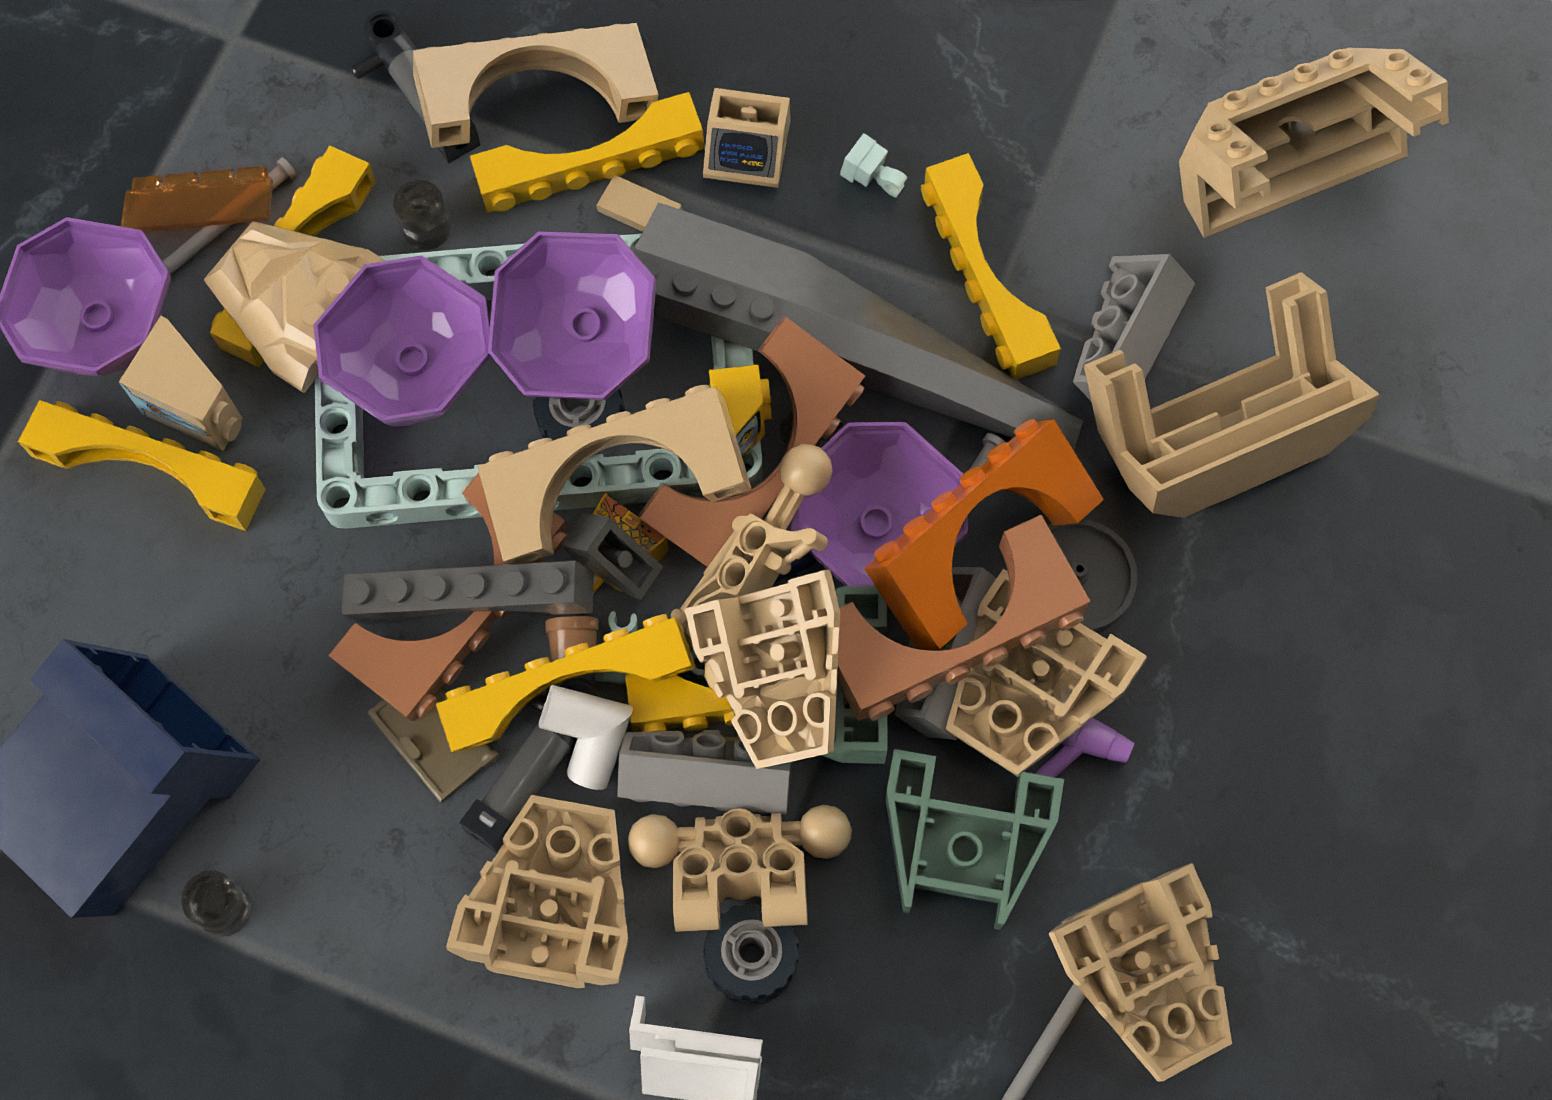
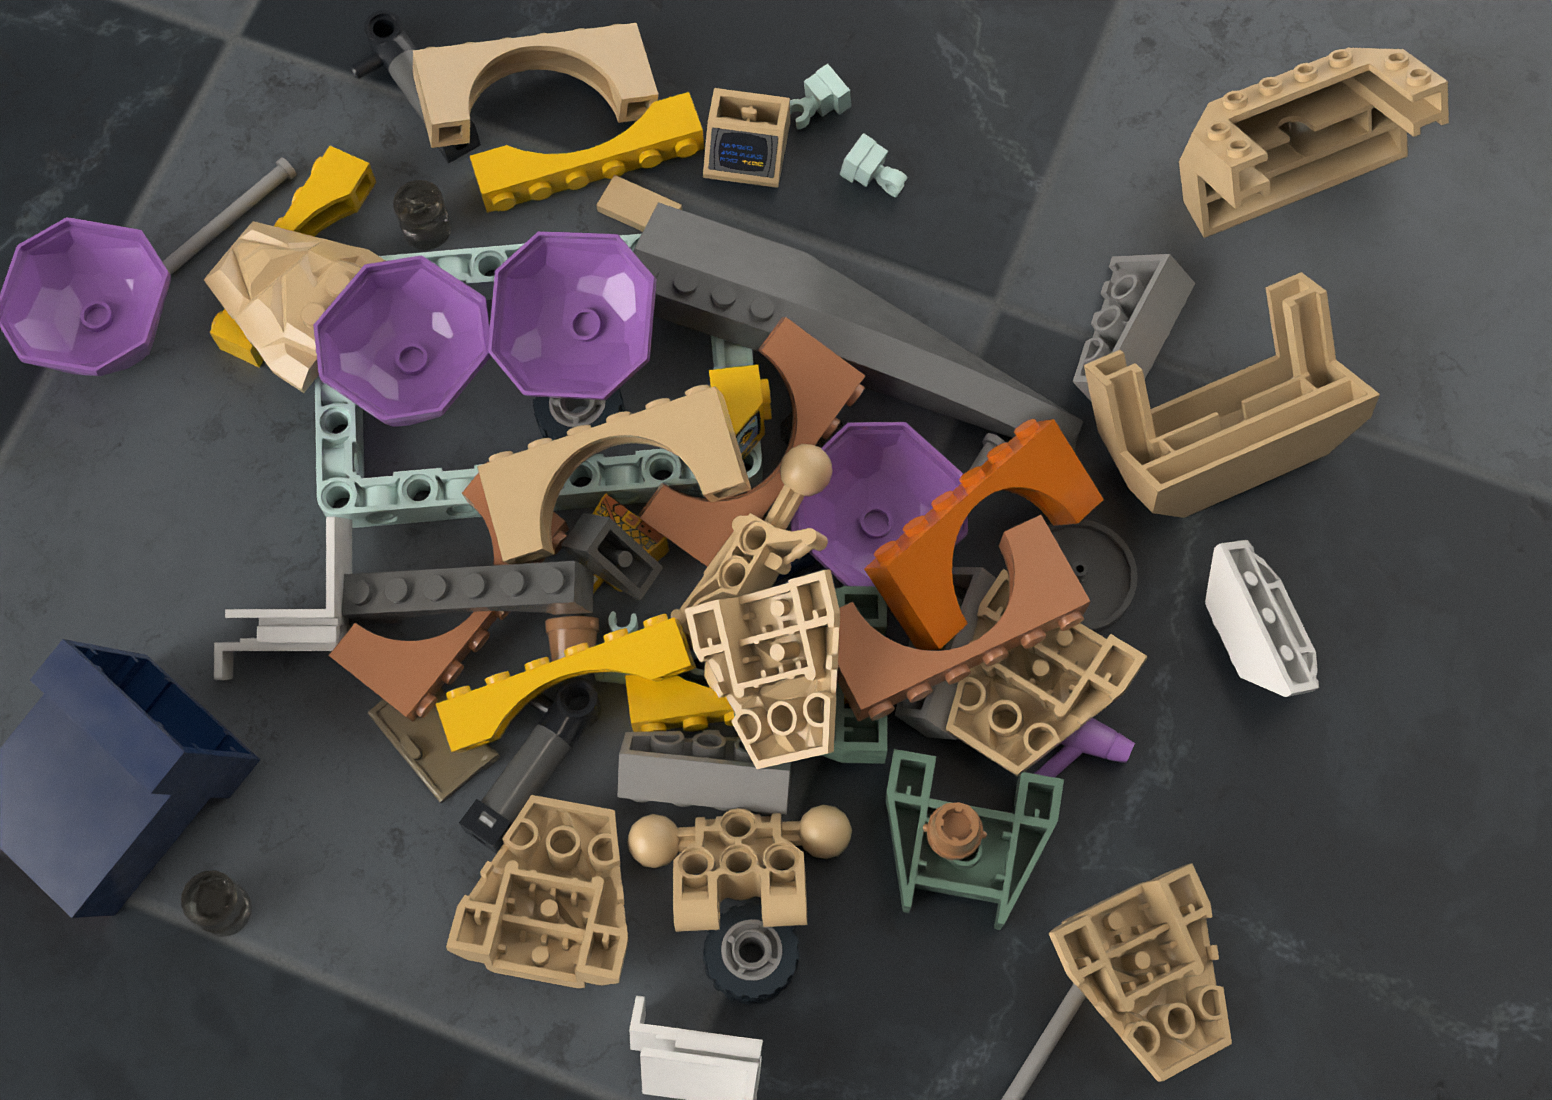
yellow arch [18,400,266,531] -> none
tan slope [119,316,243,451] -> none
clear orange windscreen [121,166,273,232] -> none
white brick [539,685,633,790] -> none
yellow arch [921,153,1061,380] -> none
none -> white piece [214,517,352,680]
none -> light aqua piece [790,64,851,129]
none -> medium nougat piece [923,802,987,860]
none -> white wedge [1205,540,1319,697]

